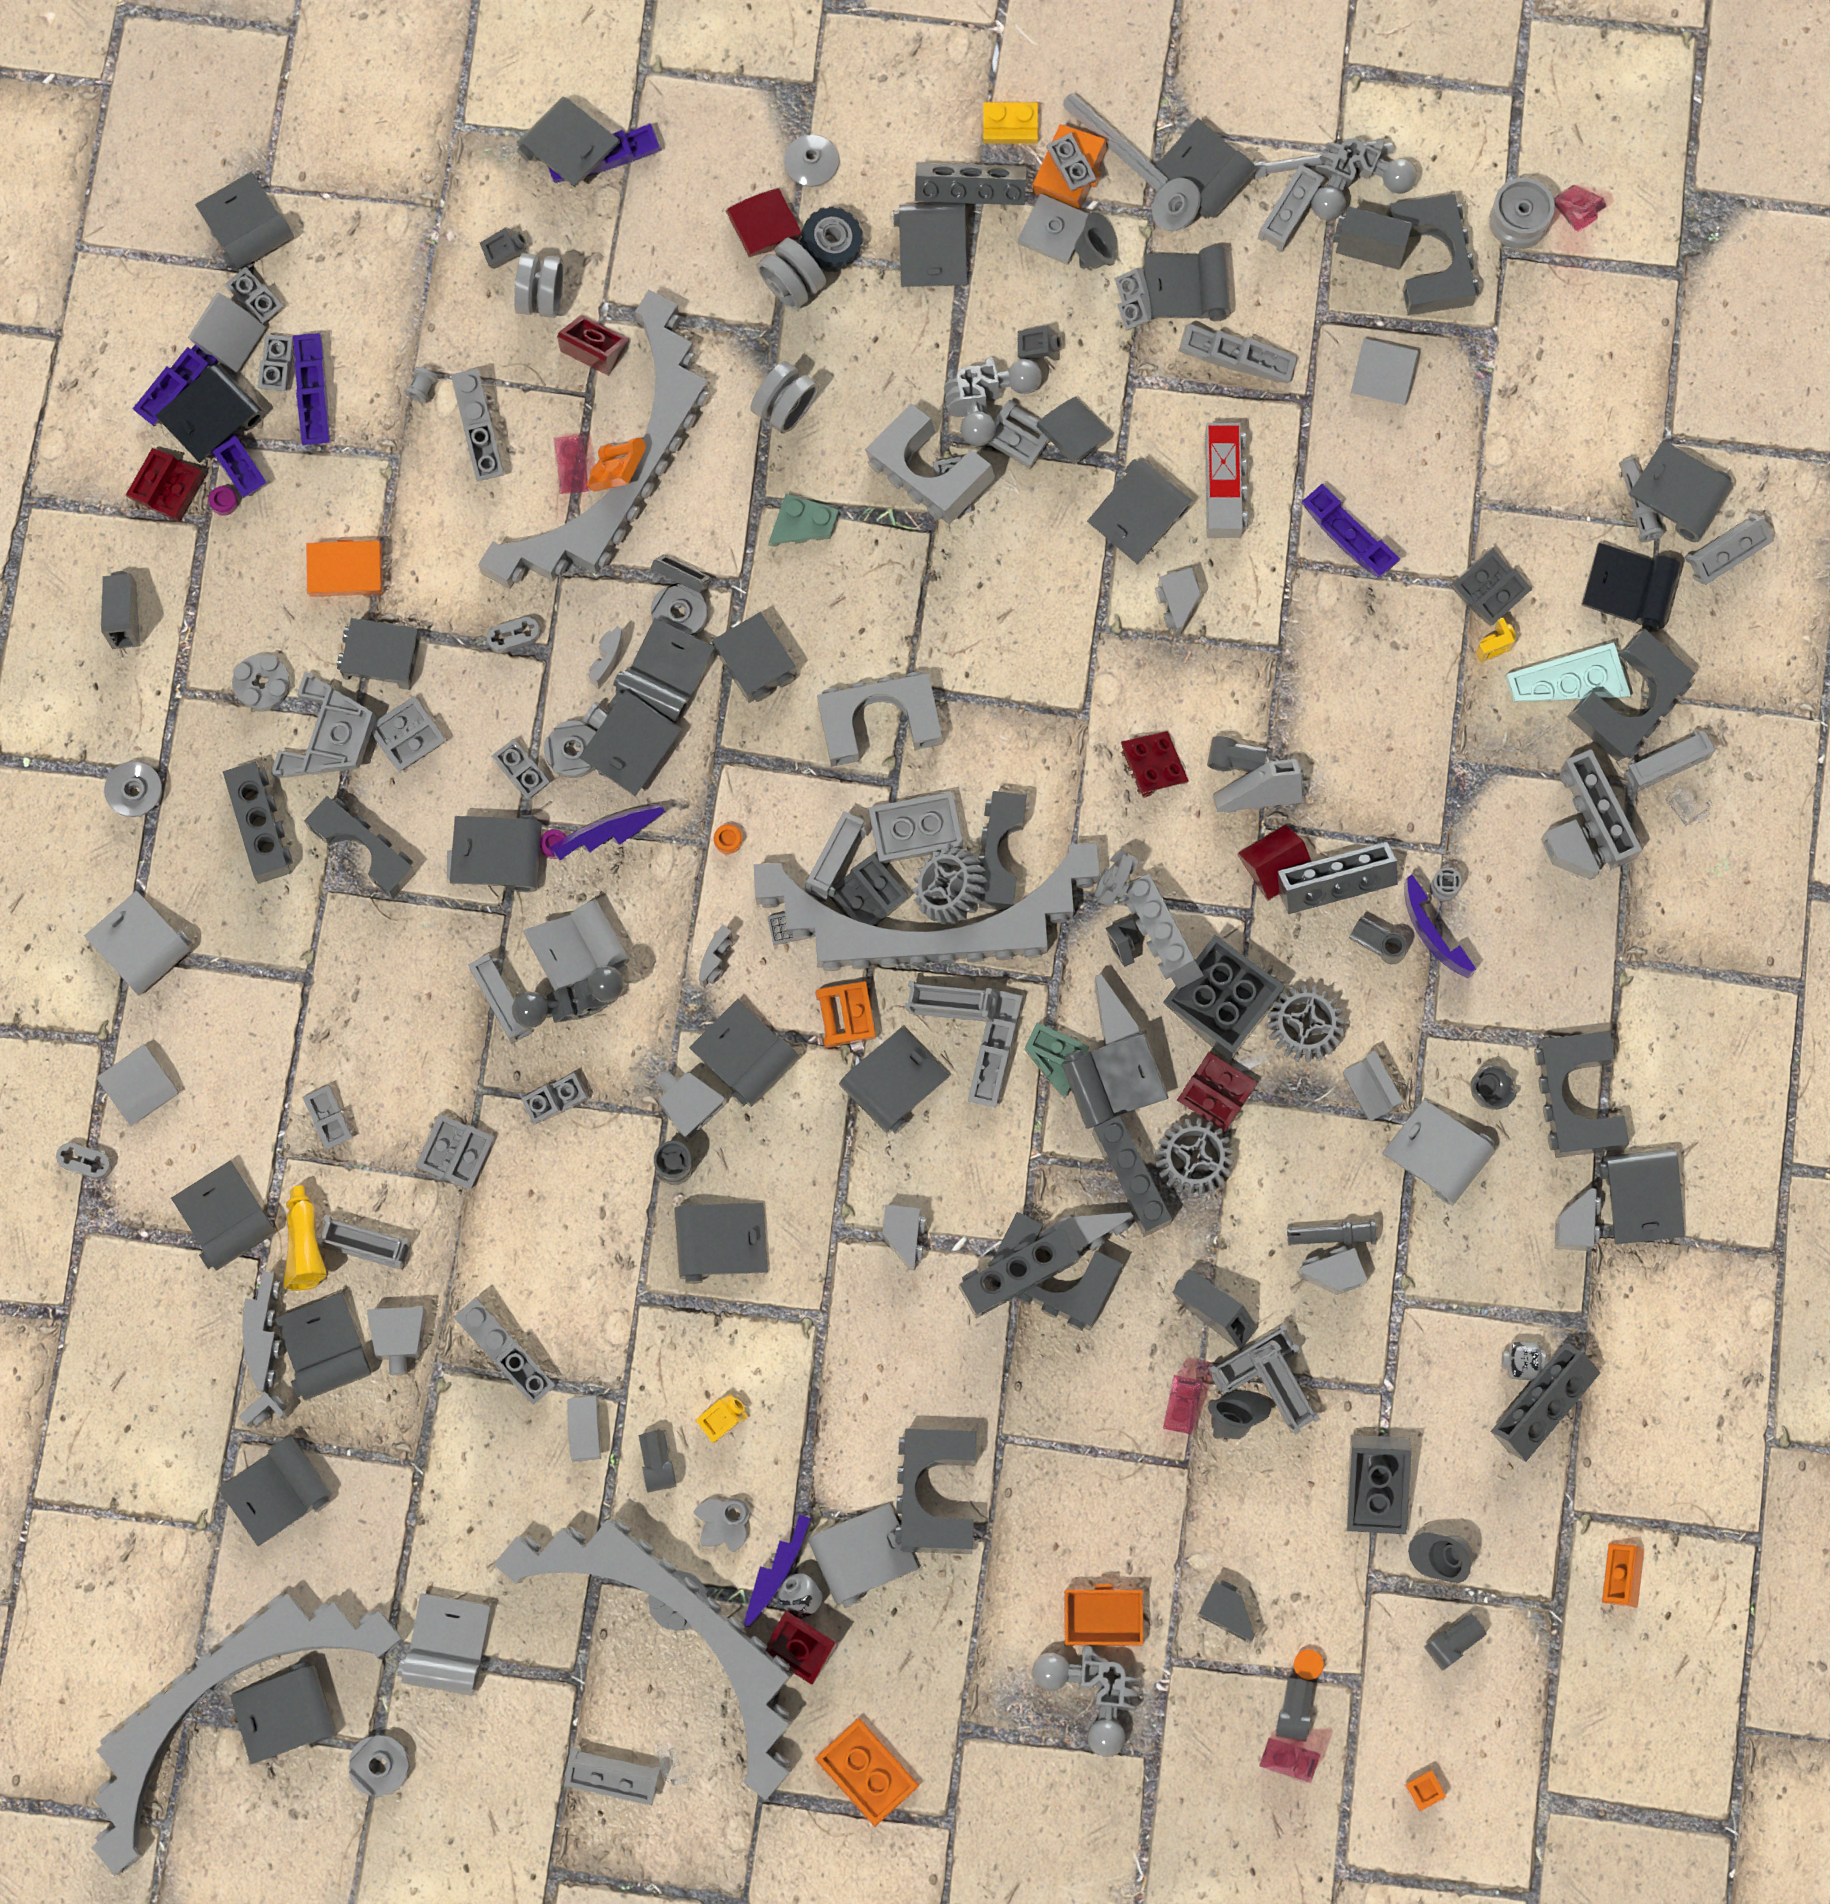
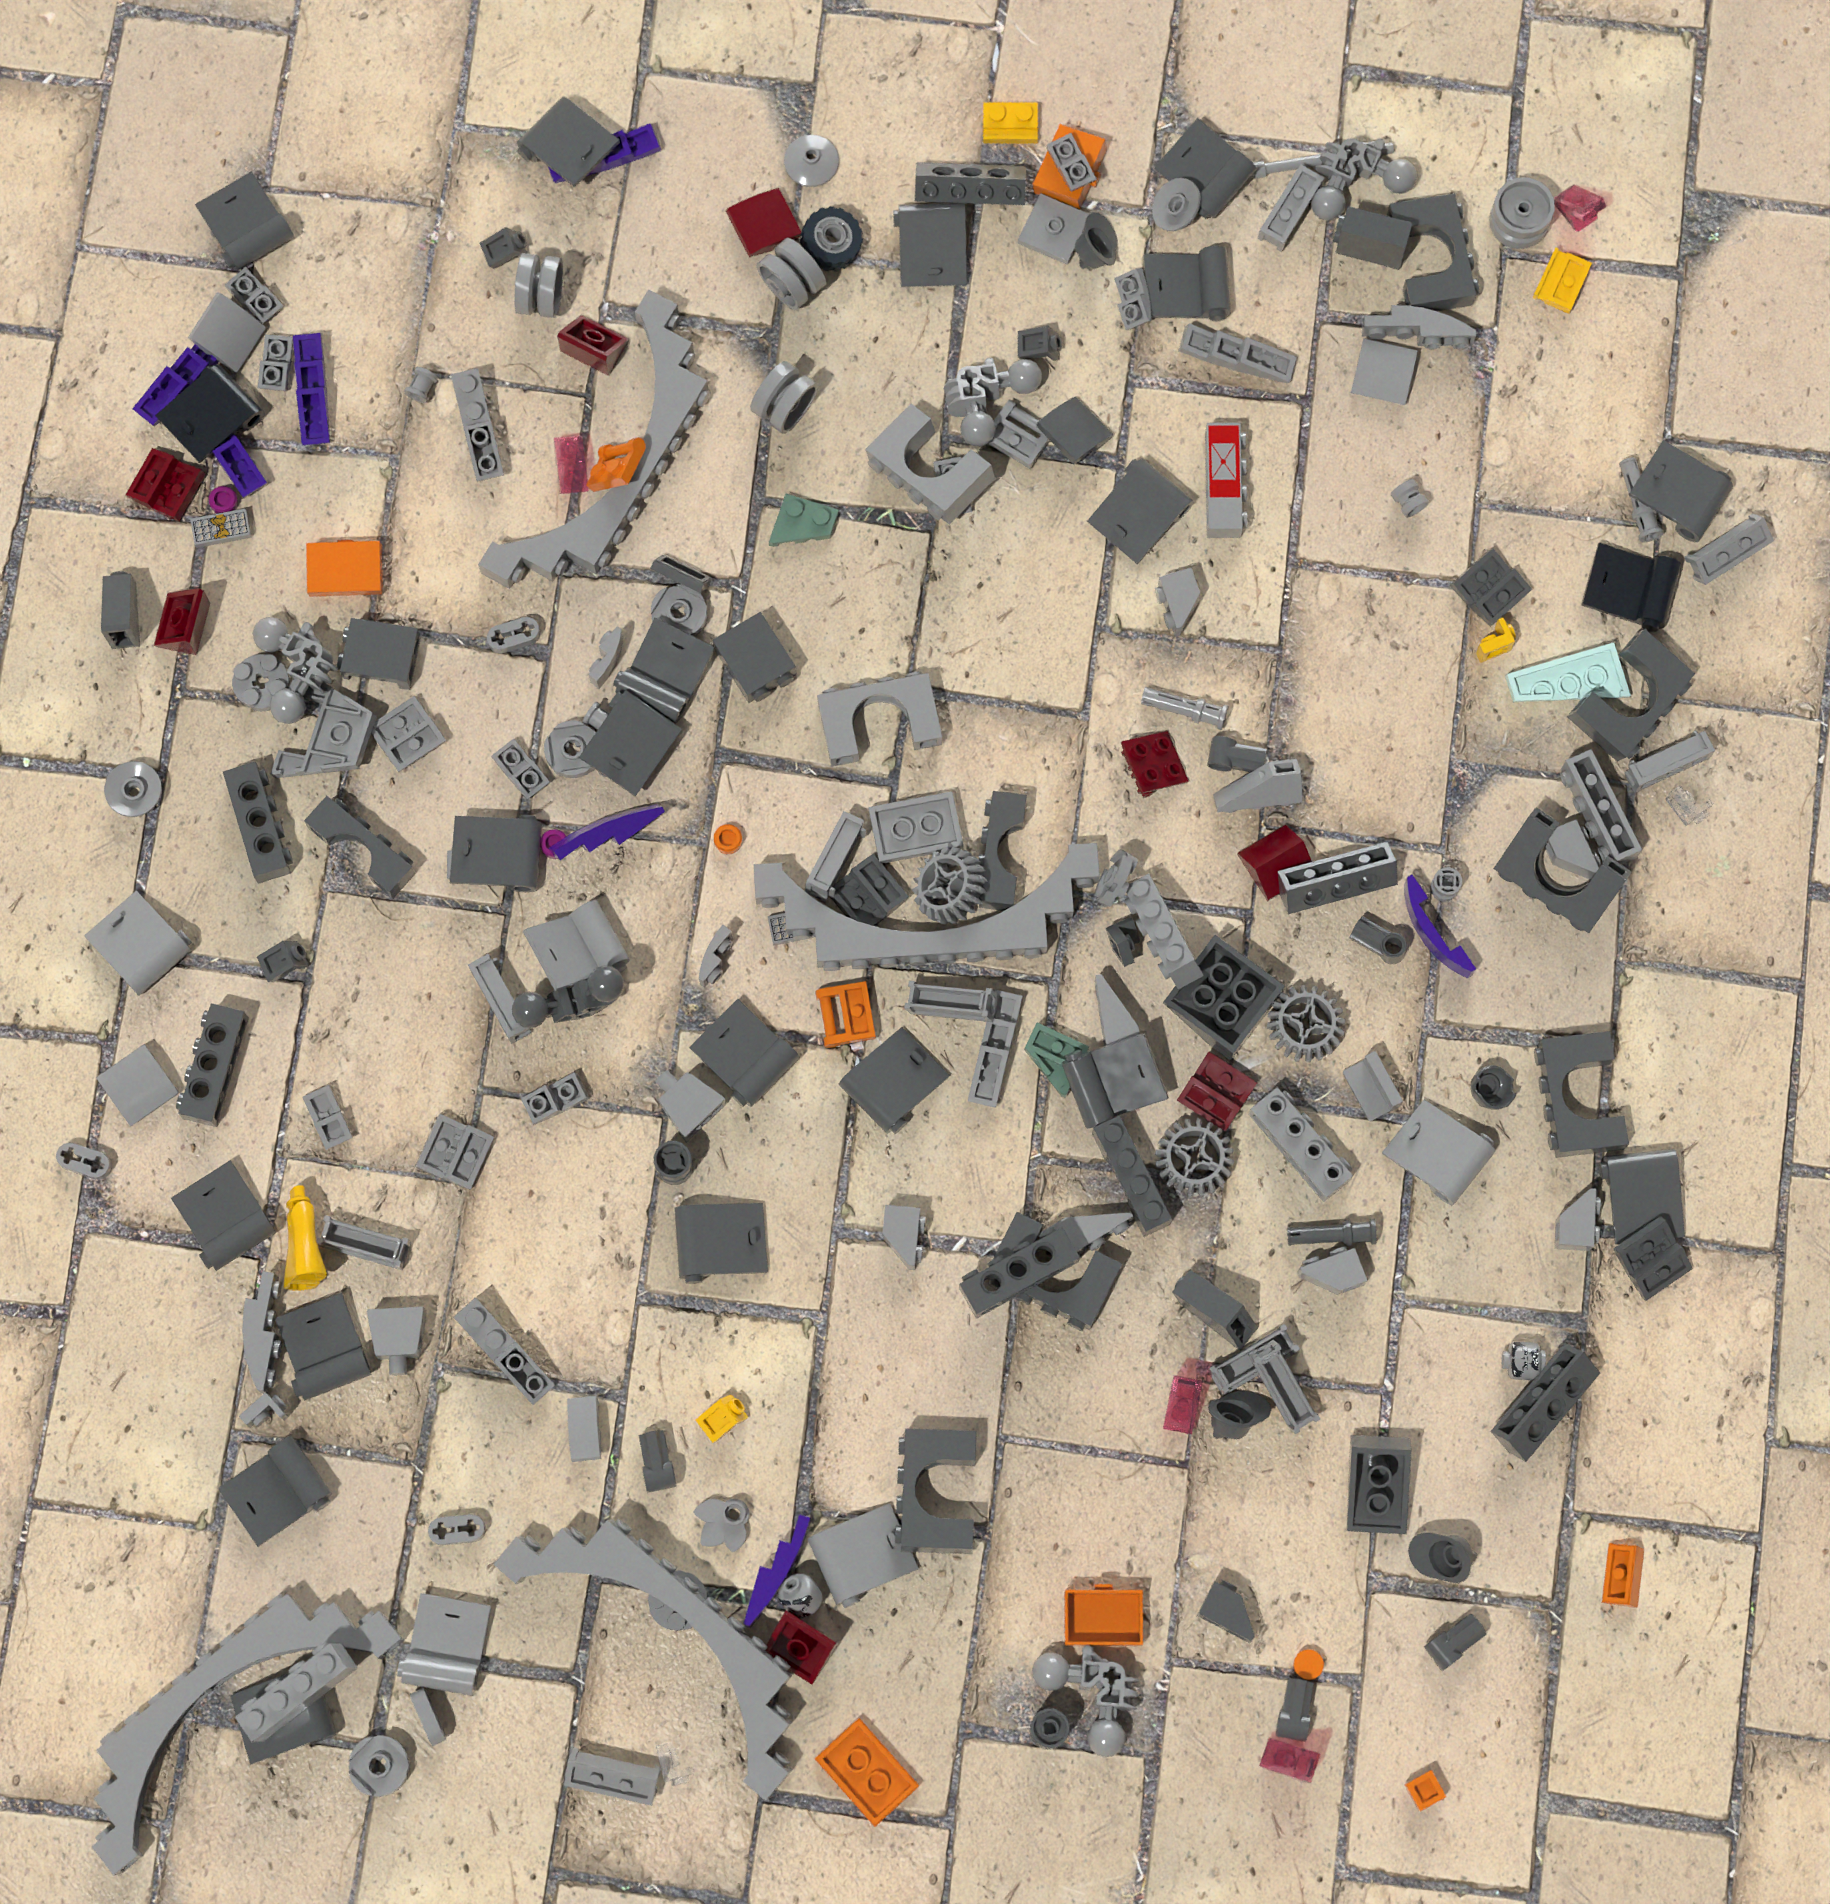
light grey axle [1063,93,1168,191] -> none
dark purple slope [1302,484,1400,578] -> none
none -> dark red slope [153,588,210,655]
none -> dark grey brick [176,1003,249,1127]
none -> light grey tile [190,508,252,548]
none -> light grey brick [235,1642,358,1742]
none -> light grey piece [252,617,338,724]
none -> dark grey bracket [257,941,309,982]
none -> light grey beam [410,1687,447,1746]
none -> light grey beam [428,1514,486,1546]
none -> dark grey wheel [1029,1708,1070,1750]
none -> light grey pin [1141,687,1228,730]
none -> light grey brick [1248,1087,1353,1202]
none -> light grey slope [1361,305,1476,349]
none -> light grey wheel [1391,479,1429,518]
none -> dark grey arch [1493,807,1632,933]
none -> yellow plate [1533,247,1592,314]
none -> dark grey slope [1613,1216,1693,1301]

